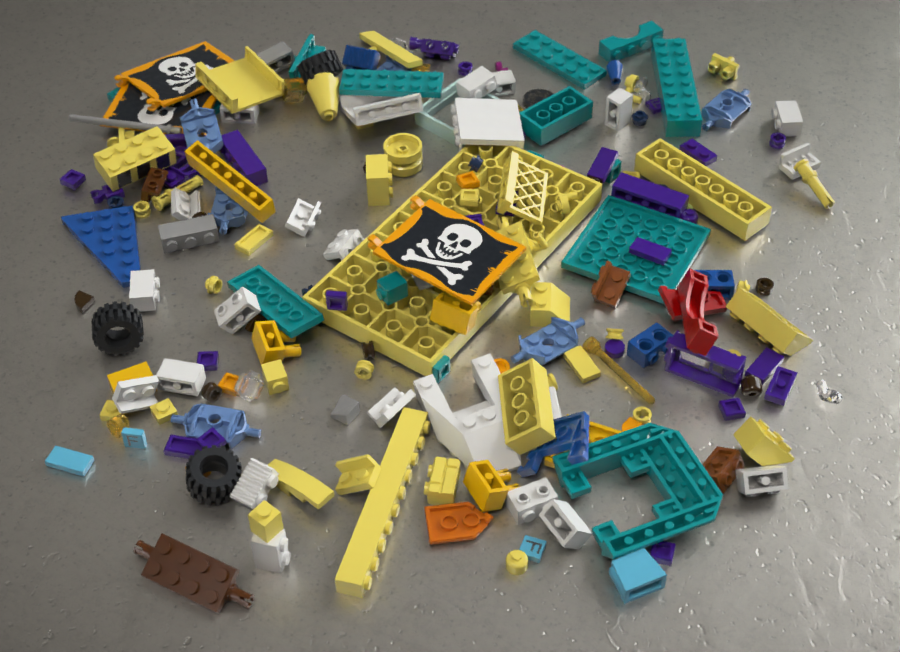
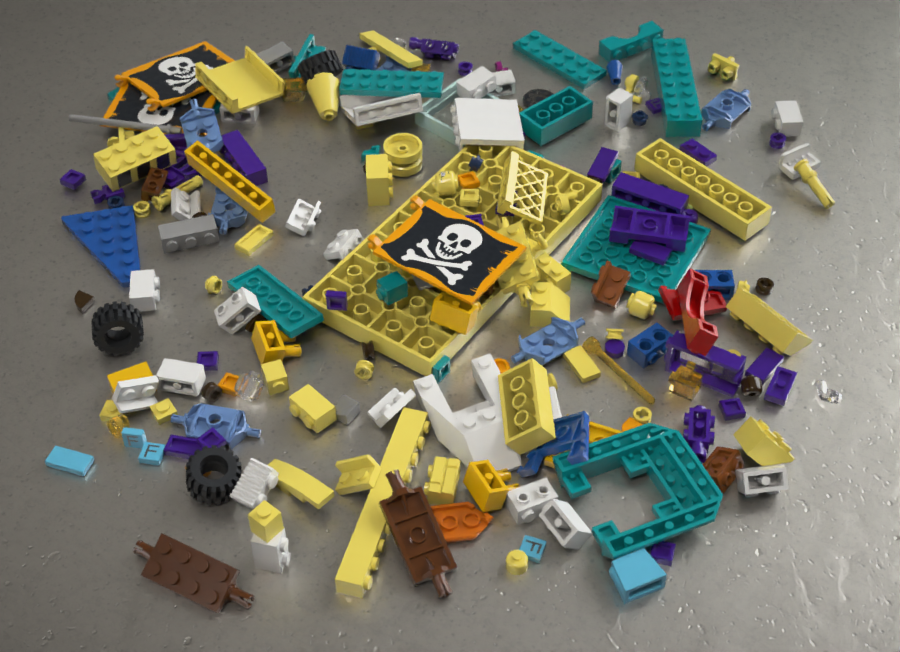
none -> medium azure tile [138,442,166,466]
none -> light yellow brick [289,384,337,434]
none -> teal tile [361,145,380,161]
none -> reddish brown plate [379,469,457,599]
none -> light yellow head [432,171,459,196]
none -> light yellow brick [534,252,571,293]
none -> dark purple piece [609,206,690,252]
none -> light yellow head [626,291,657,320]
none -> clear yellow brick [668,360,703,402]
none -> dark purple brick [683,405,715,463]

